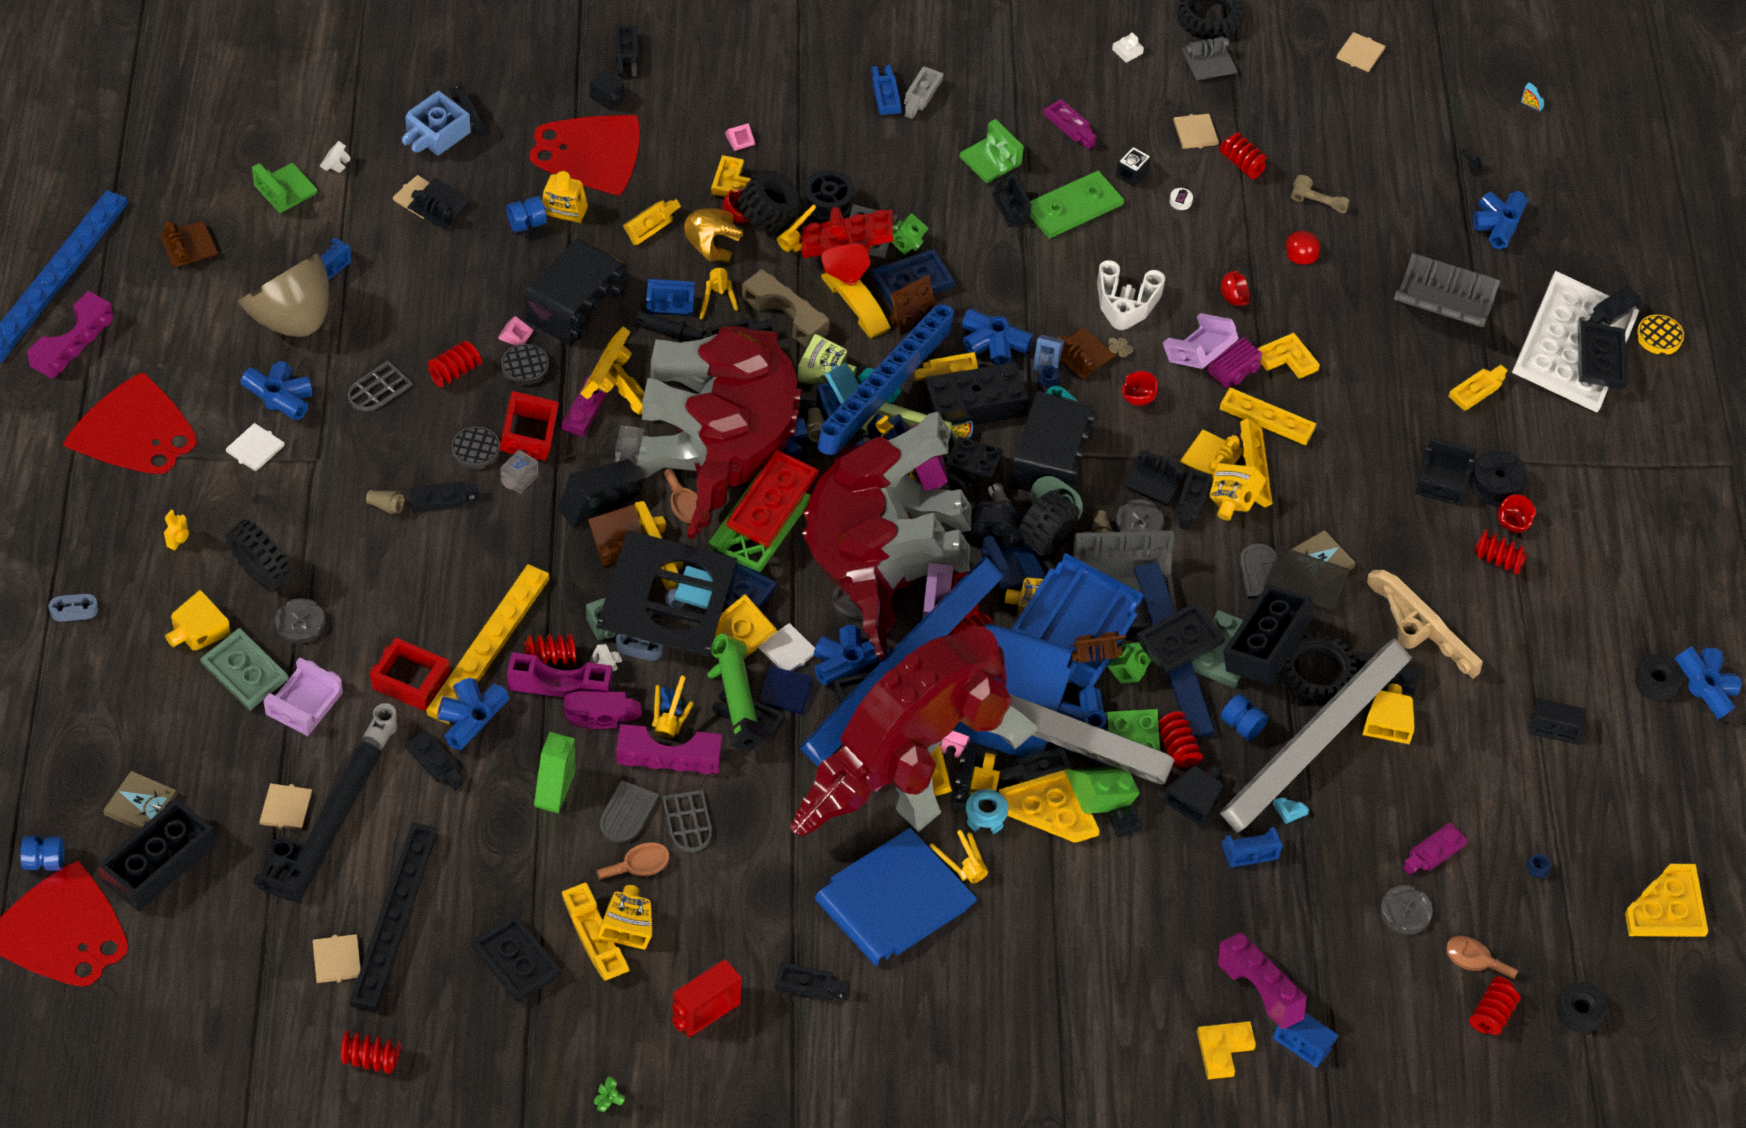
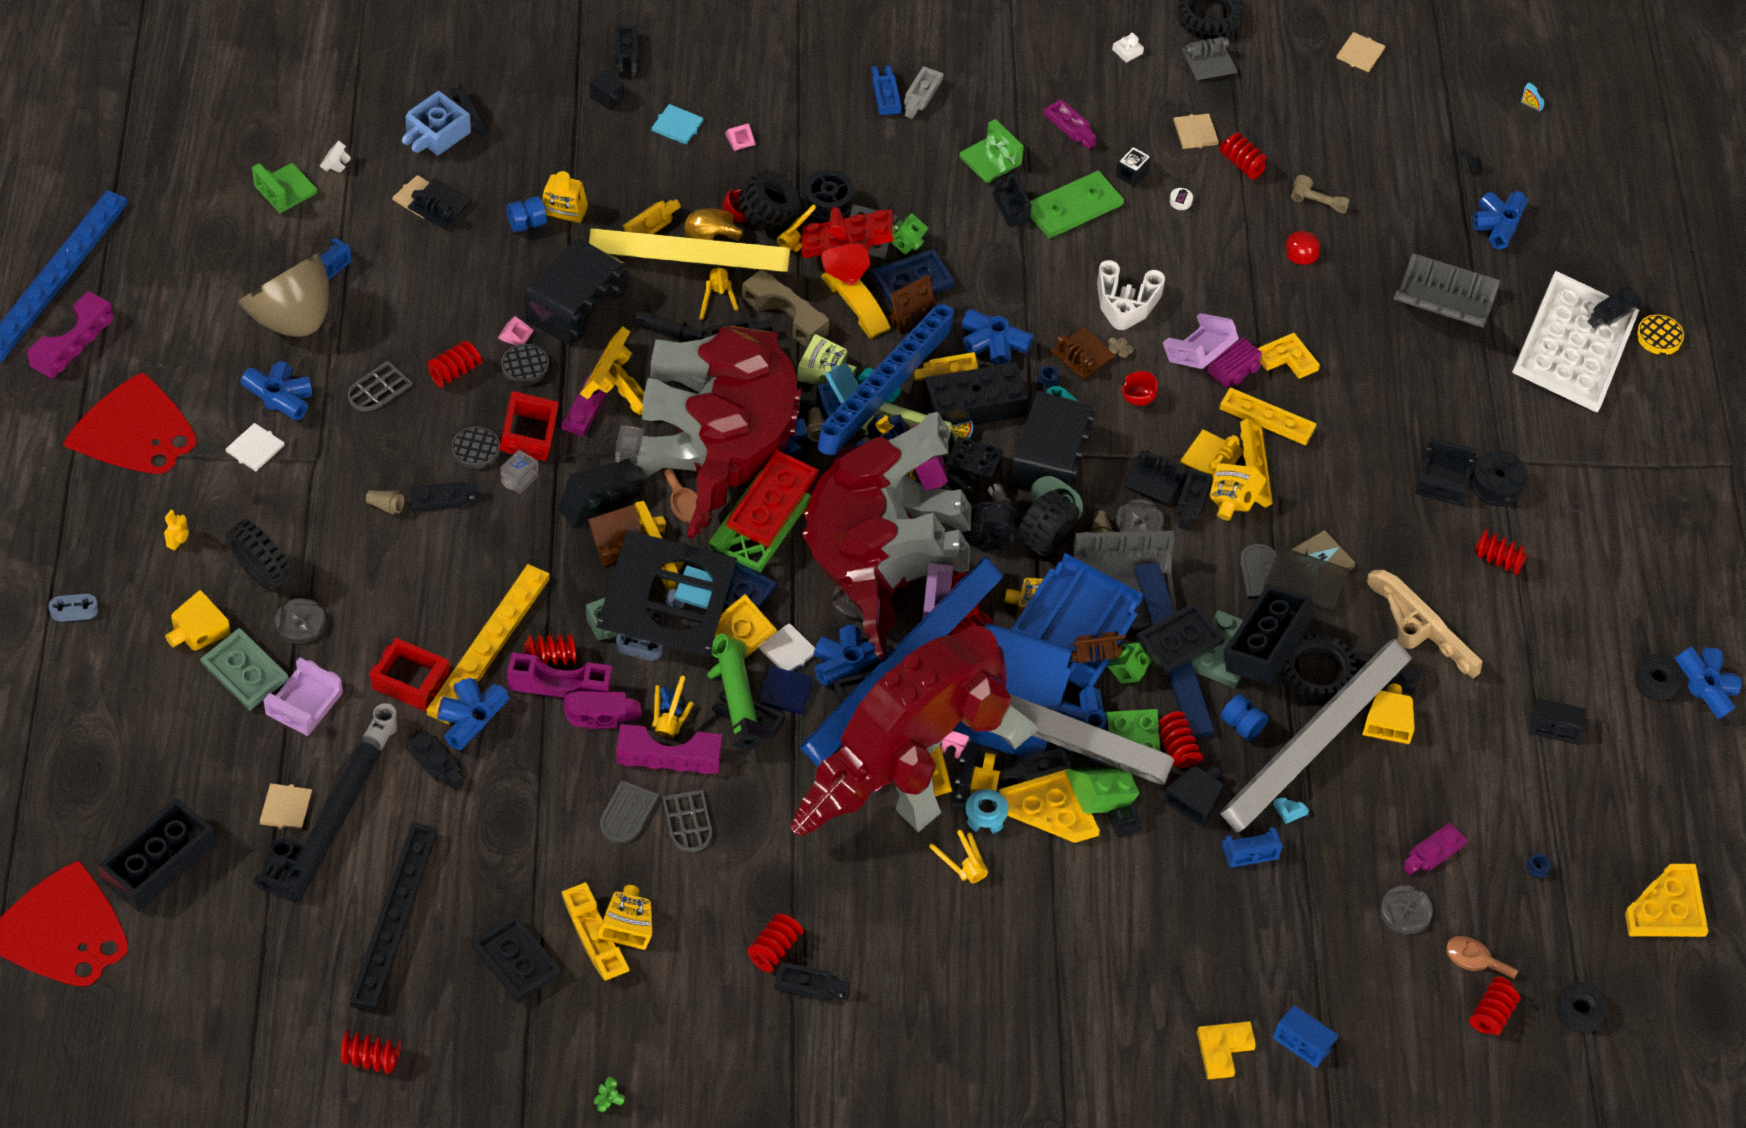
blue wheel [21,836,65,871] -> none
dark tan tile [103,771,177,830] -> none
reddish brown hinge [159,221,218,268] -> none
tan piece [313,934,361,983] -> none
red piece [529,115,639,196] -> none
bright green slope [534,732,576,814] -> none
white tile [589,644,622,671] -> none
nougat piece [596,843,669,880] -> none
blue hinge [646,279,695,316] -> none
red window [672,959,742,1038] -> none
yellow plate [711,155,751,197] -> none
blue piece [815,828,977,967] -> none
dark blue bracket [980,535,1045,591] -> none
medium blue slope [1033,335,1065,372] -> none
magenta arch [1218,932,1307,1029] -> none
red hair [1221,271,1250,306] -> none
yellow hinge [1449,365,1508,411] -> none
red hair [1498,494,1536,533] -> none
black plate [1577,320,1627,390] -> none
none -> light yellow beam [589,229,790,272]
none -> medium azure piece [652,104,704,145]
none -> red piece [747,913,804,972]

